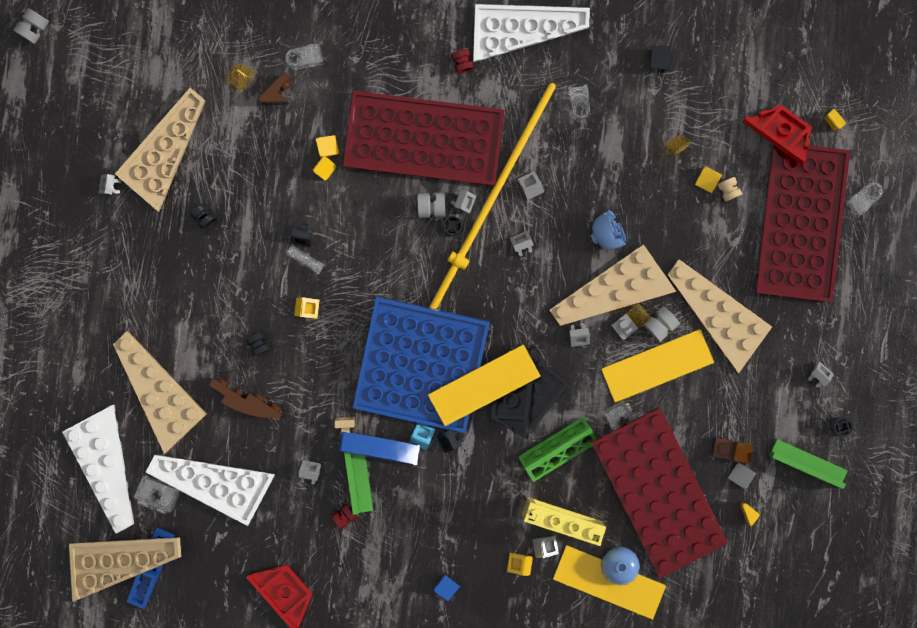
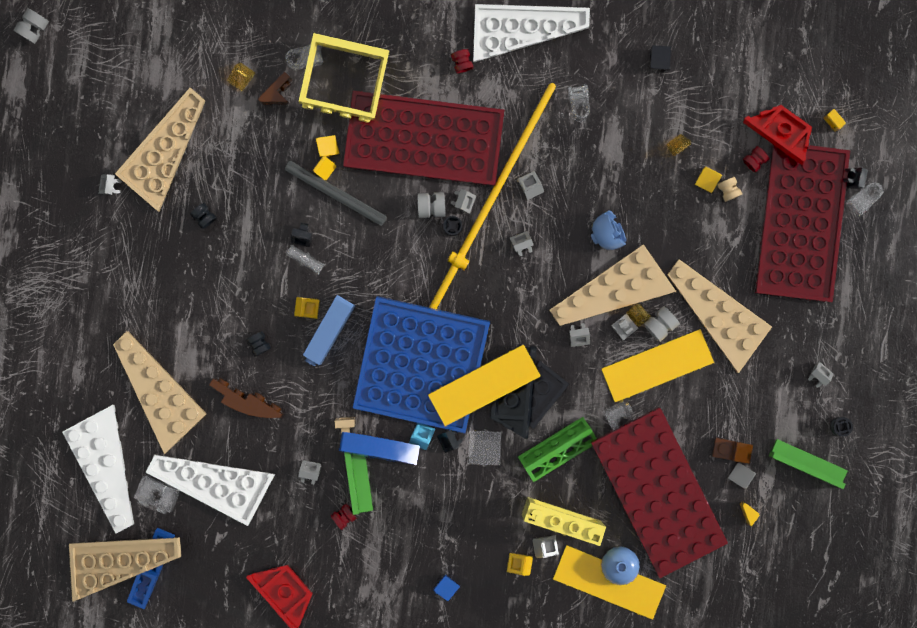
none -> dark grey axle [285,161,387,226]
none -> light yellow window [299,33,389,122]
none -> medium blue slope [303,295,356,366]
none -> clear piece [468,429,501,467]
none -> dark red wheel [742,146,770,173]
none -> black tile [843,168,868,189]

